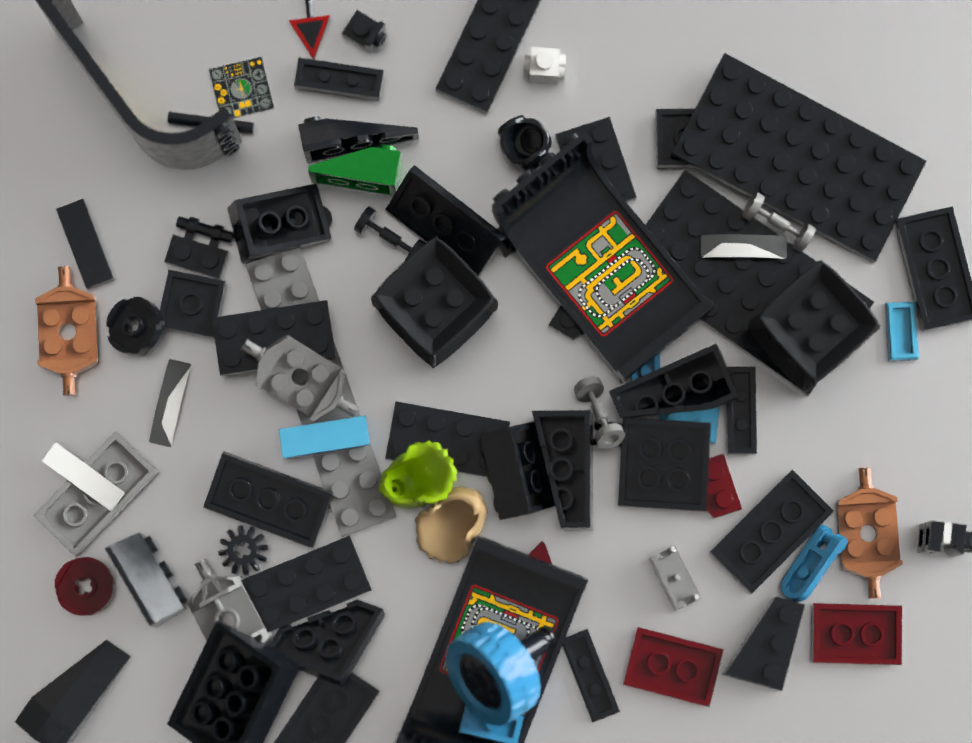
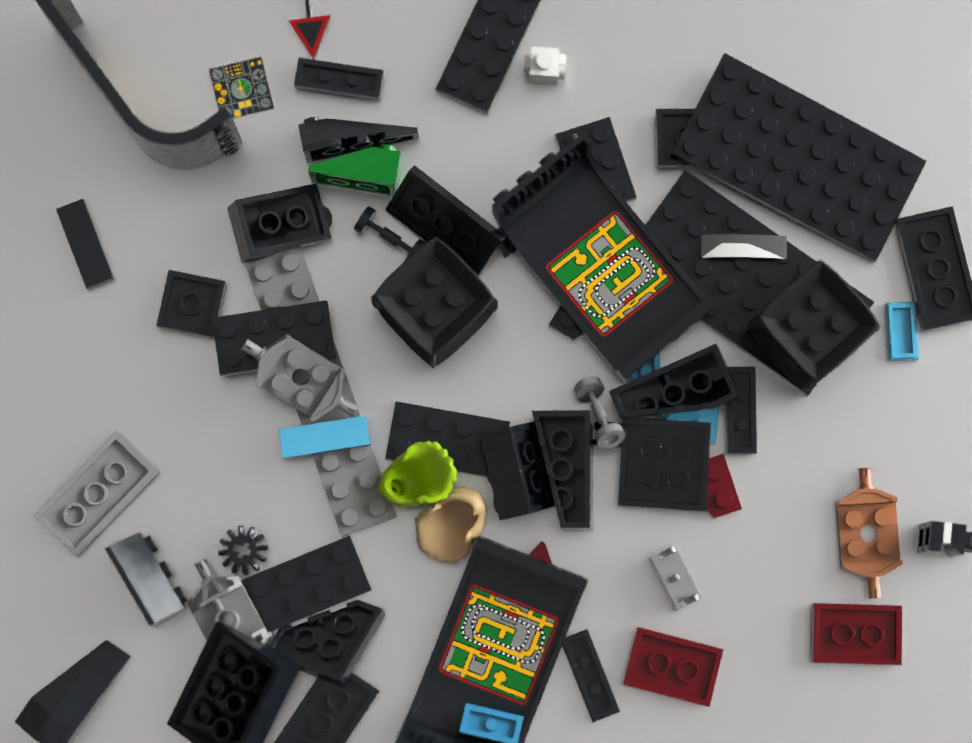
nougat plate [35,266,98,396] -> none
white sticker [42,443,125,511] -> none
dark red plate [55,557,115,616] -> none
black plate [106,297,165,356] -> none
dark grey sticker [149,359,191,447] -> none
black plate [164,216,234,280] -> none
black bar [168,112,255,134] -> none
black plate [203,451,334,548] -> none
black bracket [342,10,387,54] -> none
dark azure wheel [446,622,556,726] -> none
black hair [497,115,552,172] -> none
black plate [709,470,834,594] -> none
black wedge [721,596,805,691] -> none
light grey wheel [742,192,816,253] -> none
dark azure plate [781,524,848,602] -> none

